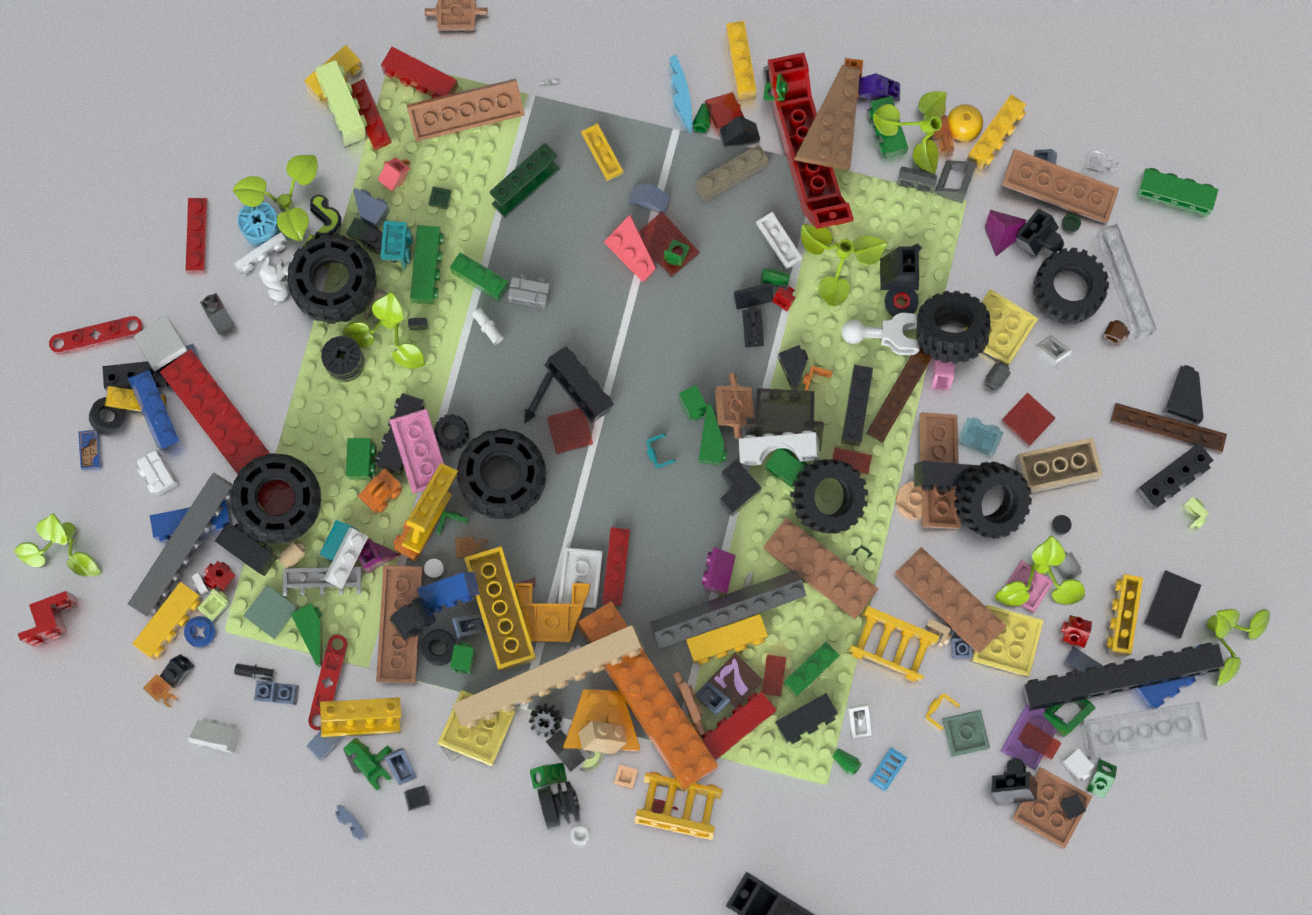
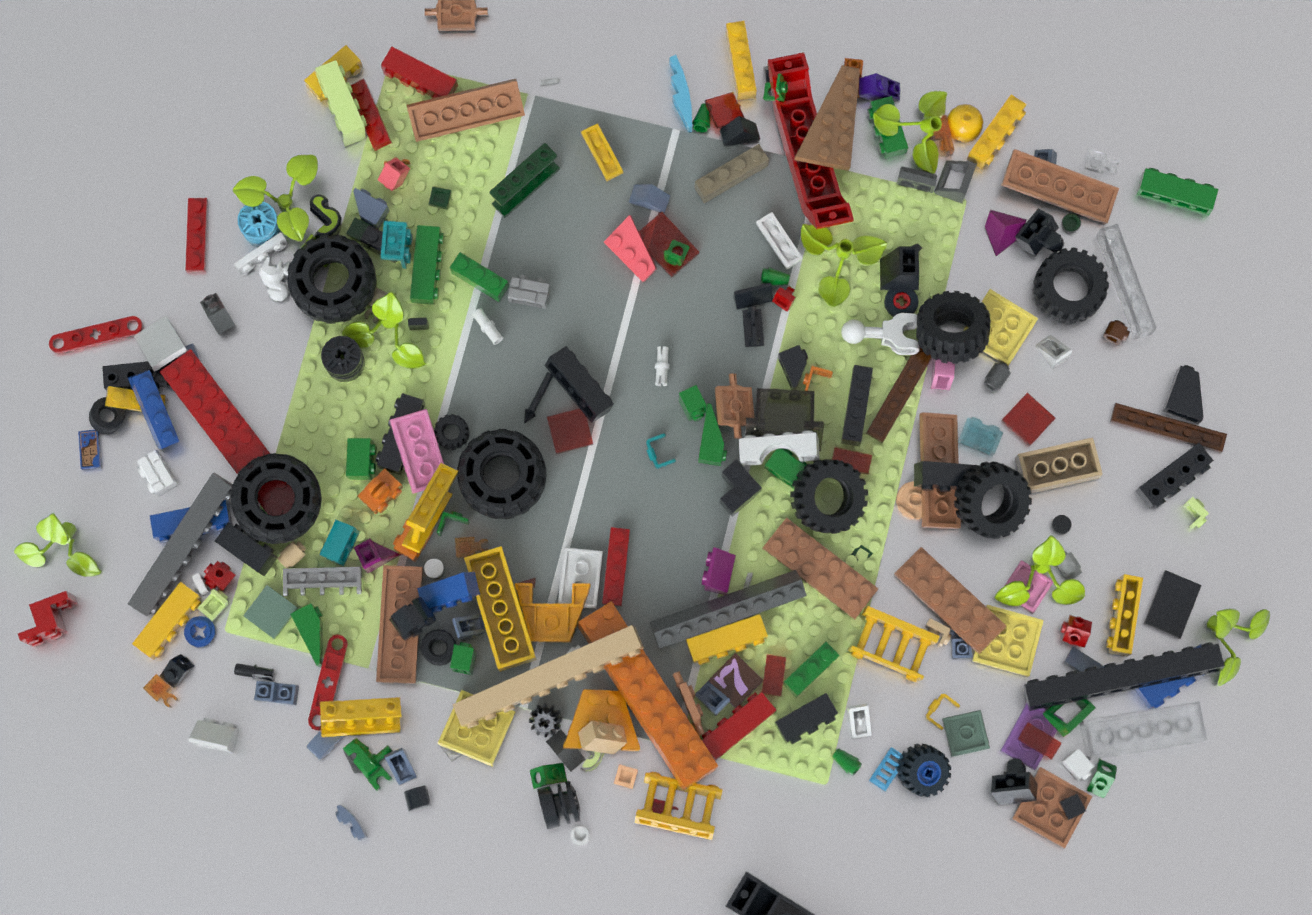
white plate [323,527,368,589] -> none
none -> white pin [655,346,670,386]
none -> black wheel [897,743,952,797]

